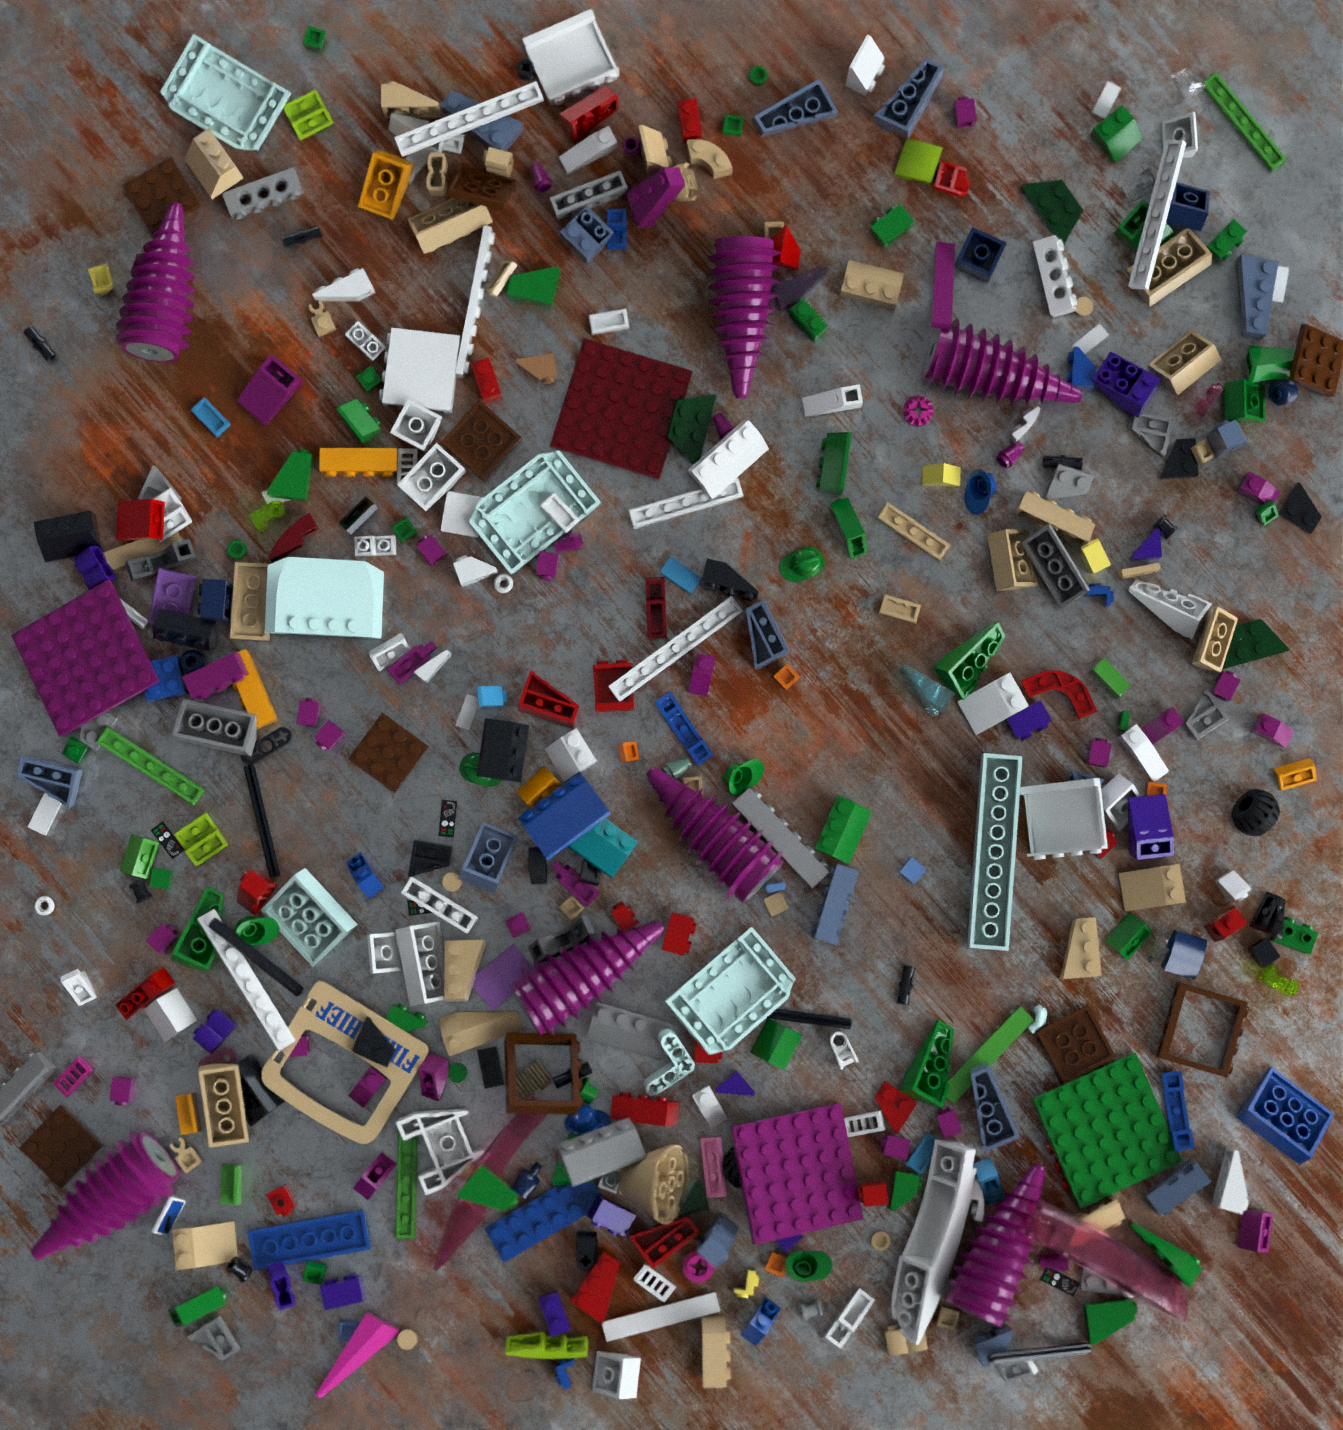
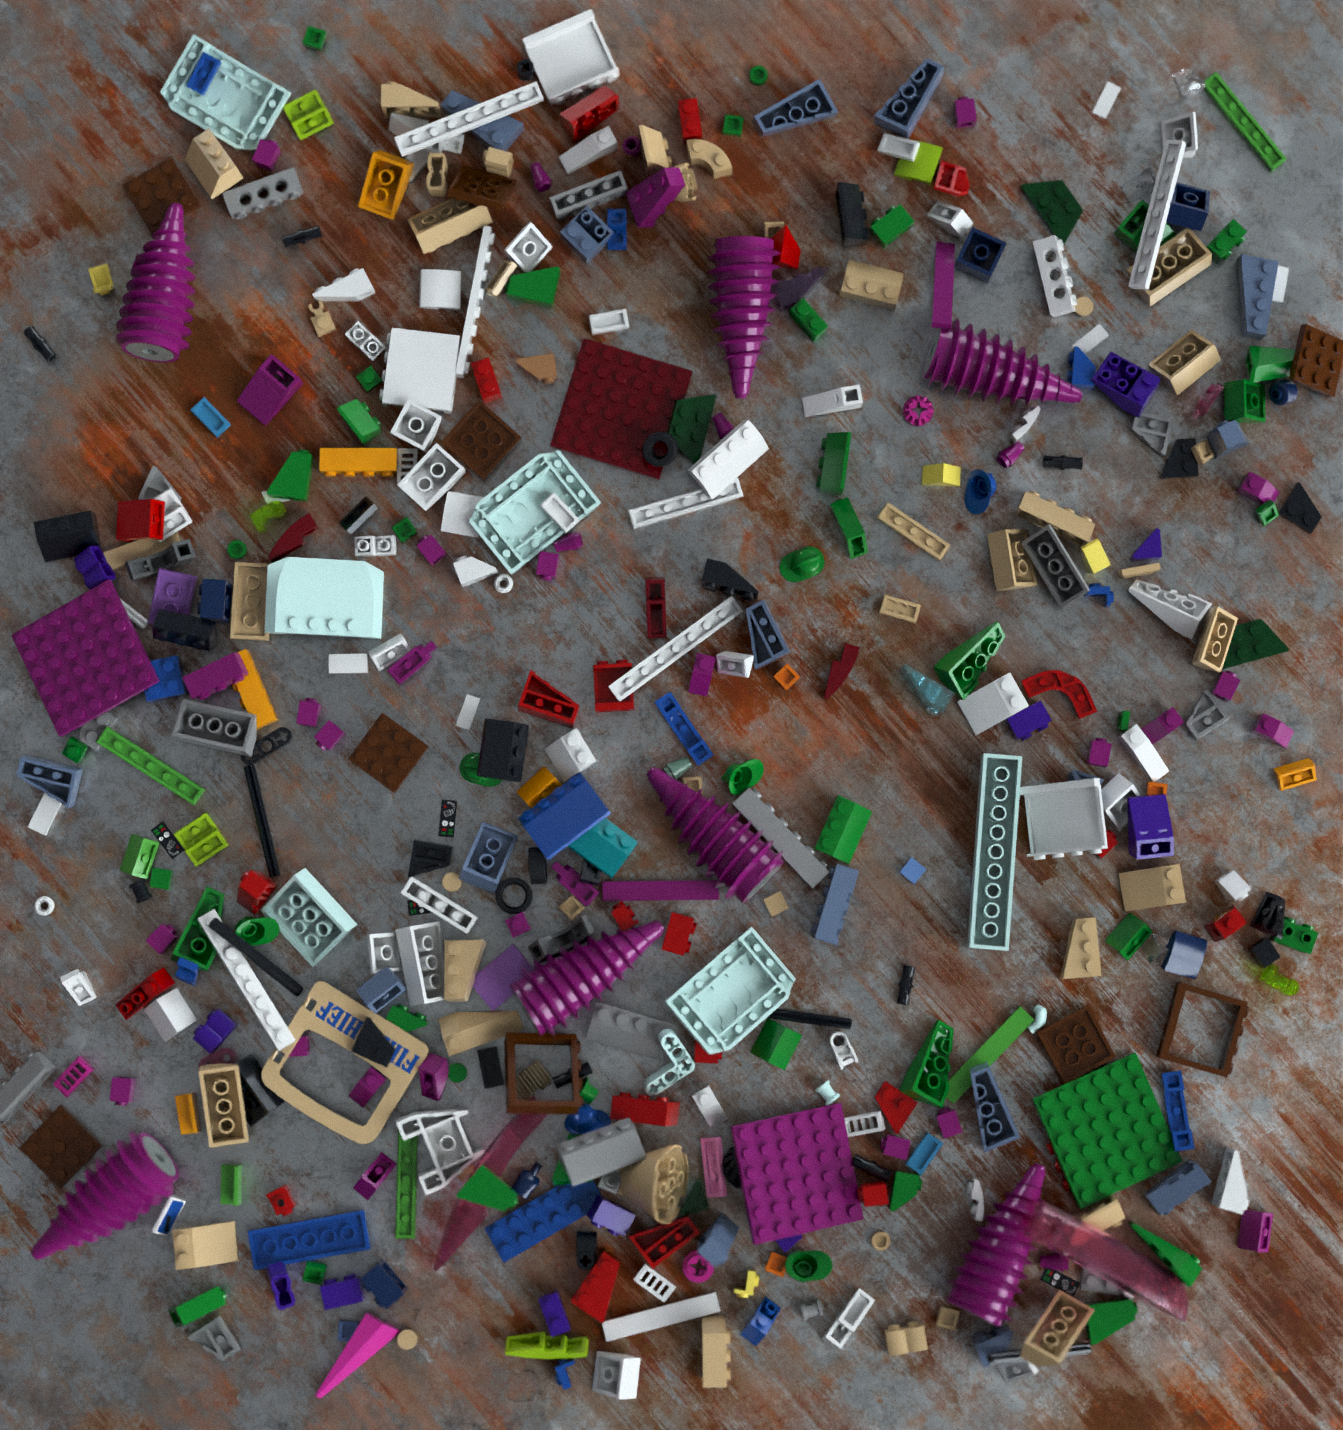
tan plate [170,1137,203,1174] -> none
dark blue head [180,650,207,674] -> none
black bush [226,1257,252,1283] -> none
blue slope [345,852,384,899] -> none
white slope [414,650,451,683] -> none
dark azure slope [477,686,508,709] -> none
orange plate [617,741,640,763] -> none
dark azure tile [660,556,702,594] -> none
dark purple slope [715,1070,755,1096] -> none
medium blue tile [765,882,786,893] -> none
white slope [845,34,885,96] -> none
white slope [892,1139,977,1345] -> none
dark azure slope [973,1158,1005,1205] -> none
light grey wing [1044,463,1094,499] -> none
bright green panel [1089,658,1131,699] -> none
green slope [1090,105,1143,163] -> none
black bush [1152,514,1178,540] -> none
black wheel [1232,789,1280,836] -> none
blue slope [1237,1067,1334,1165] -> none
none -> blue slope [175,957,199,986]
none -> blue plate [186,52,222,96]
none -> magenta brick [252,139,281,172]
none -> white tile [329,653,368,674]
none -> sand blue slope [357,966,406,1014]
none -> dark blue brick [361,1259,408,1310]
none -> white slope [419,269,461,310]
none -> black tyre [495,878,532,914]
none -> white slope [504,221,553,273]
none -> magenta tile [602,880,719,901]
none -> black tyre [642,431,678,467]
none -> white slope [716,651,754,678]
none -> light aqua bush [815,1080,840,1106]
none -> dark red slope [823,643,860,700]
none -> black slope [835,182,870,248]
none -> black pin [851,1154,892,1182]
none -> white tile [878,133,920,162]
none -> white slope [926,201,973,238]
none -> tan slope [1020,1290,1094,1367]

